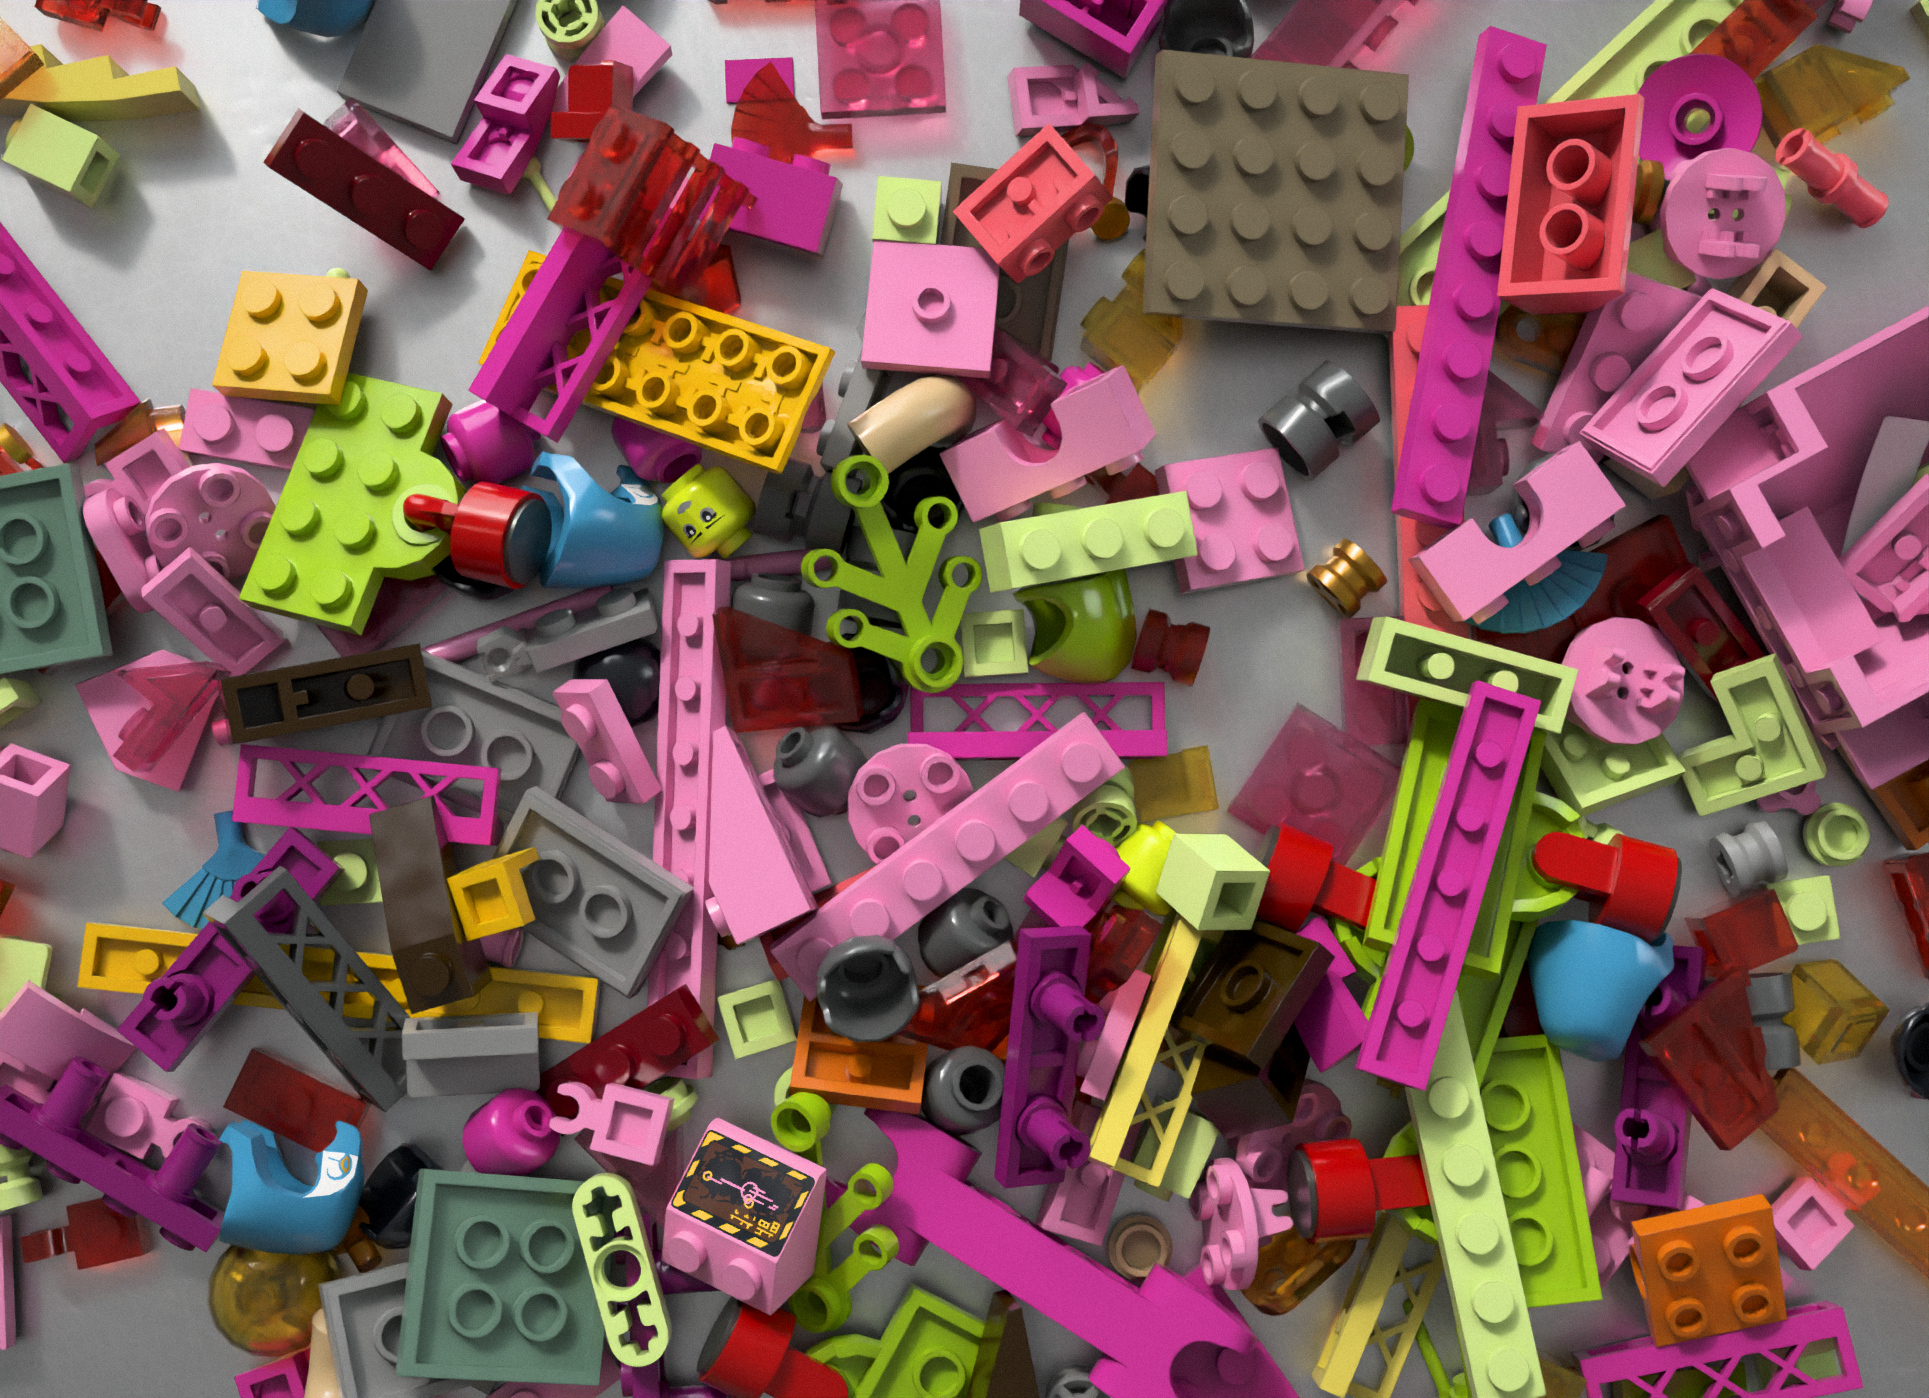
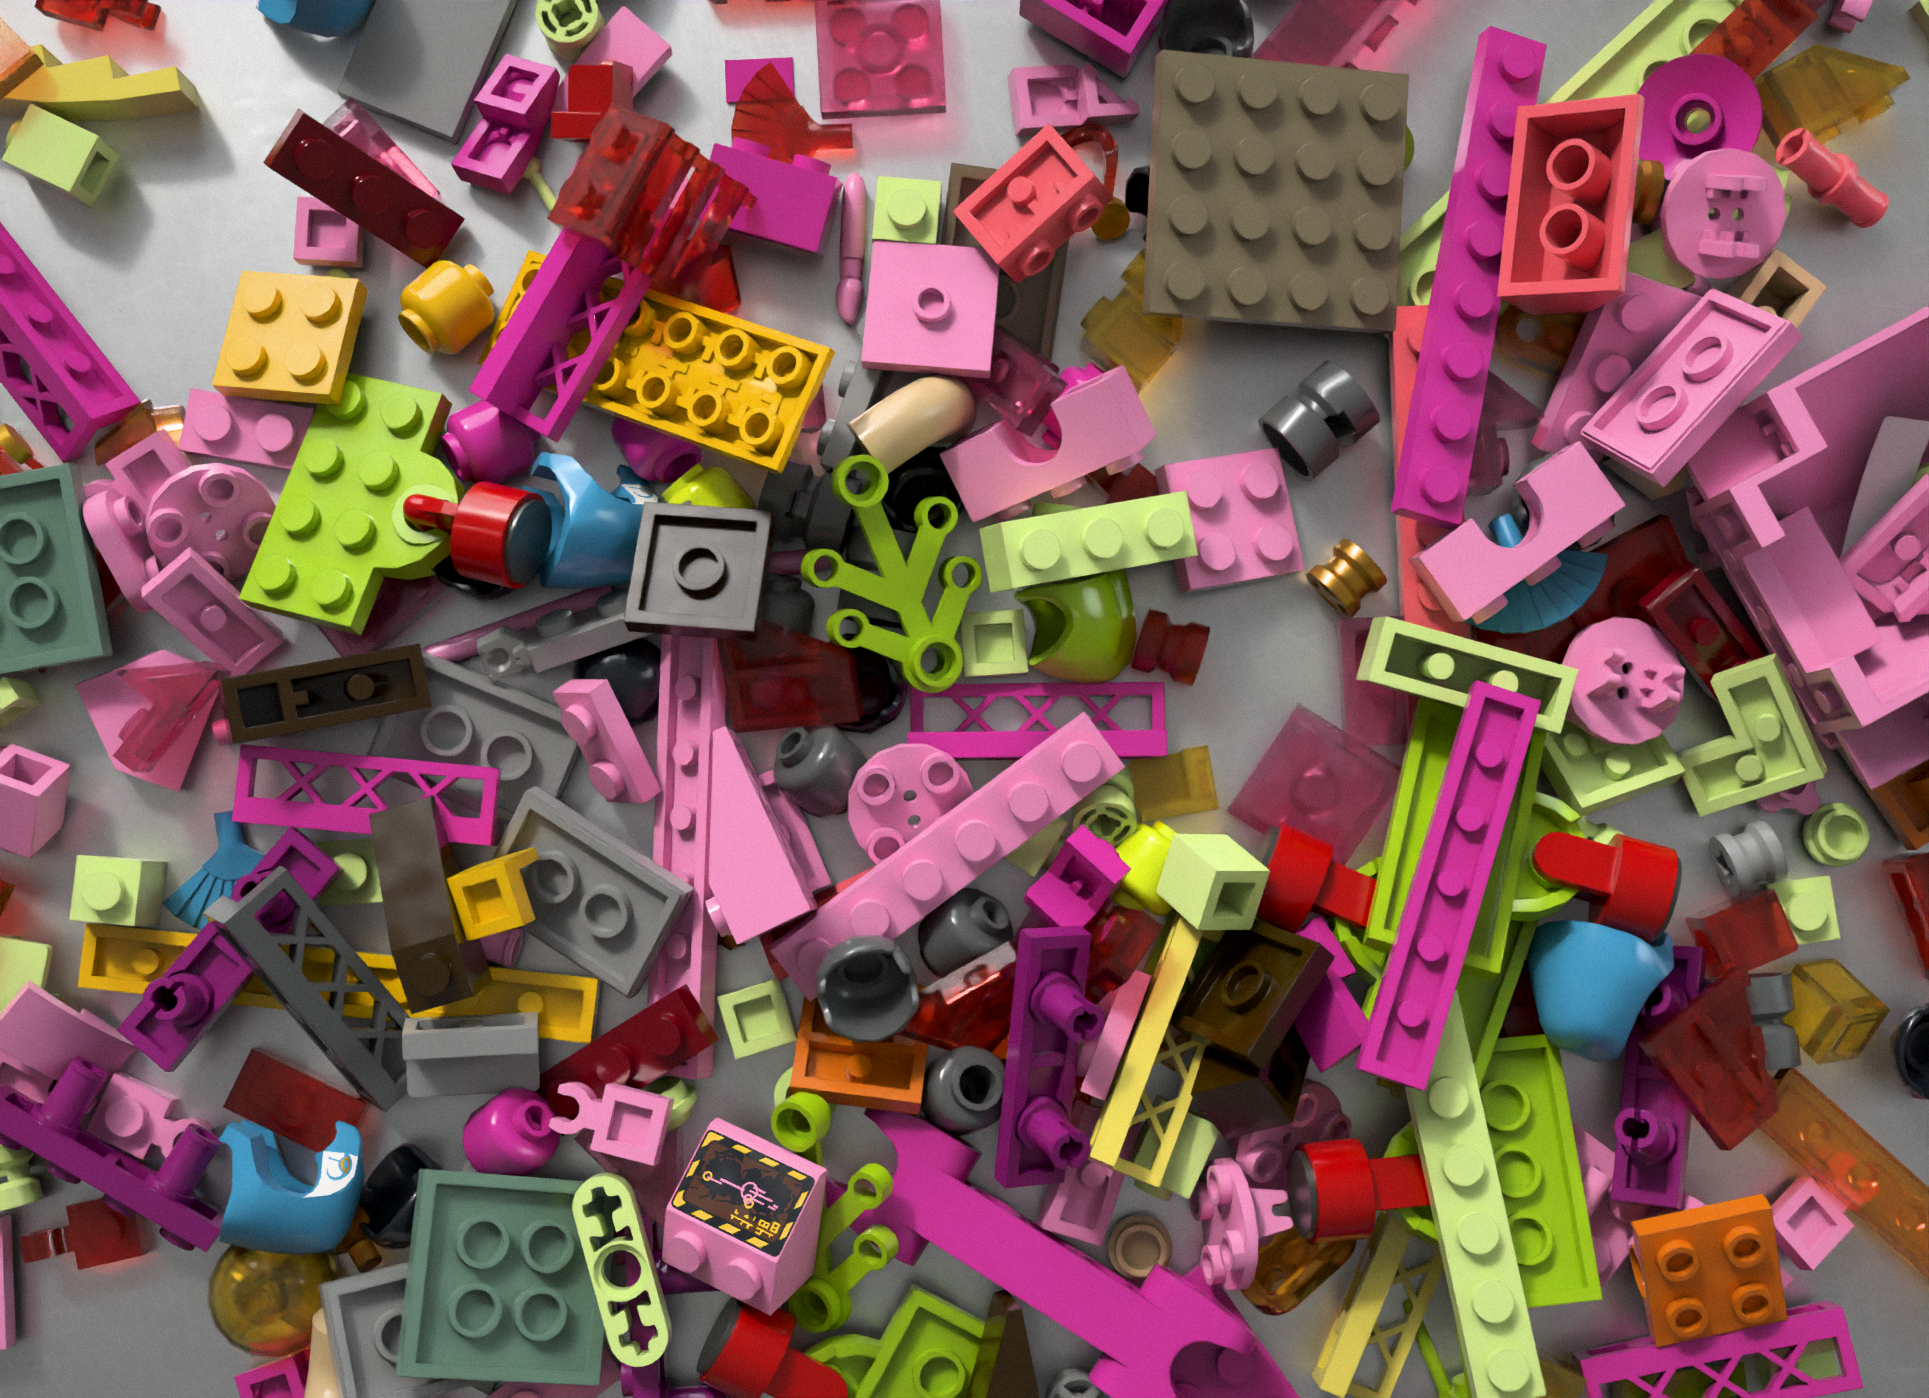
none -> yellowish green brick [69,855,167,926]
none -> bright pink plate [293,196,365,268]
none -> yellow head [398,260,494,355]
none -> plate [623,502,776,641]
none -> bright pink piece [835,173,866,325]

